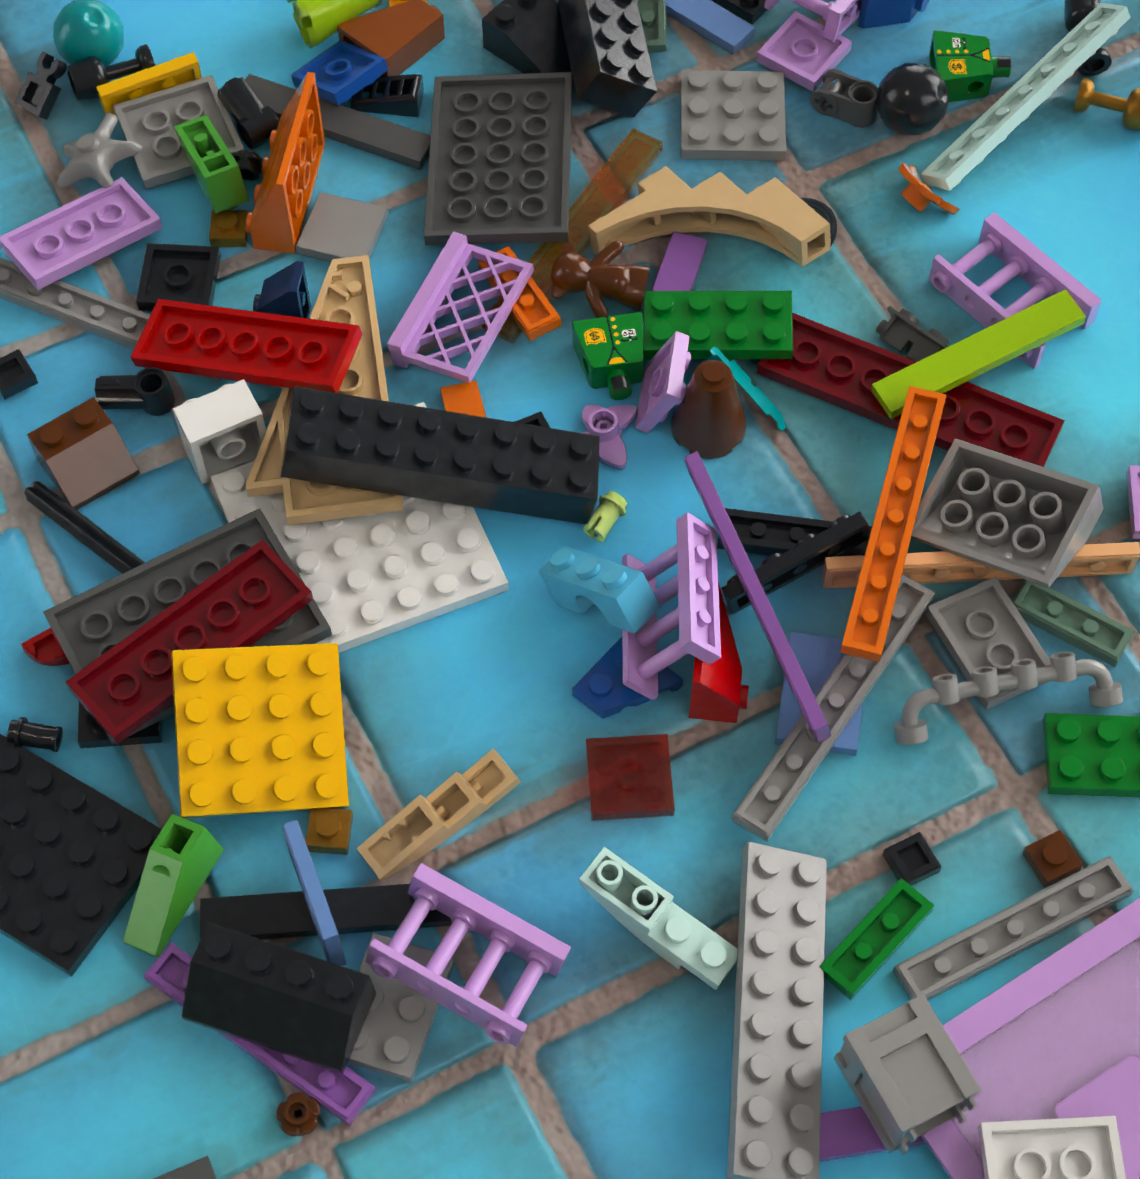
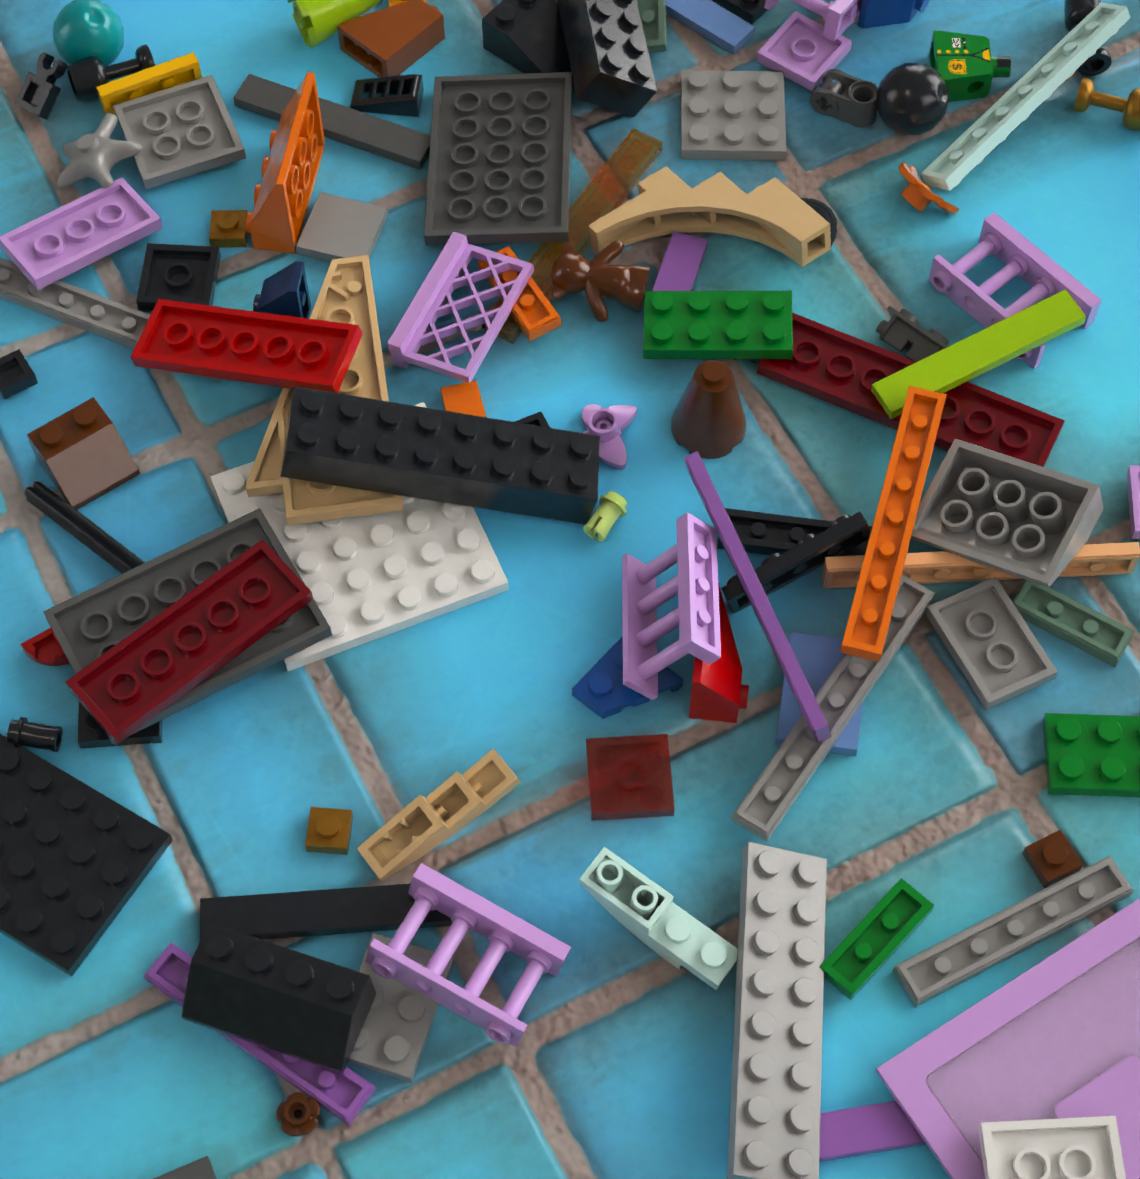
black piece [95,367,175,416] -> none
bright green slope [123,814,224,958] -> none
yellow plate [171,643,349,818] -> none
white brick [172,379,266,484] -> none
bright green slope [174,115,249,213] -> none
black piece [217,77,280,150] -> none
black plate [230,150,263,181] -> none
medium blue tile [282,819,346,966] -> none
blue plate [291,40,388,106] -> none
medium azure arch [539,546,661,634] -> none
green torso [572,312,643,400] -> none
lavender plate [634,331,691,433] -> none
teal piece [683,347,786,432] -> none
light grey container [834,994,981,1156] -> none
black tile [882,832,942,886] -> none
light grey bar [894,652,1123,745] -> none

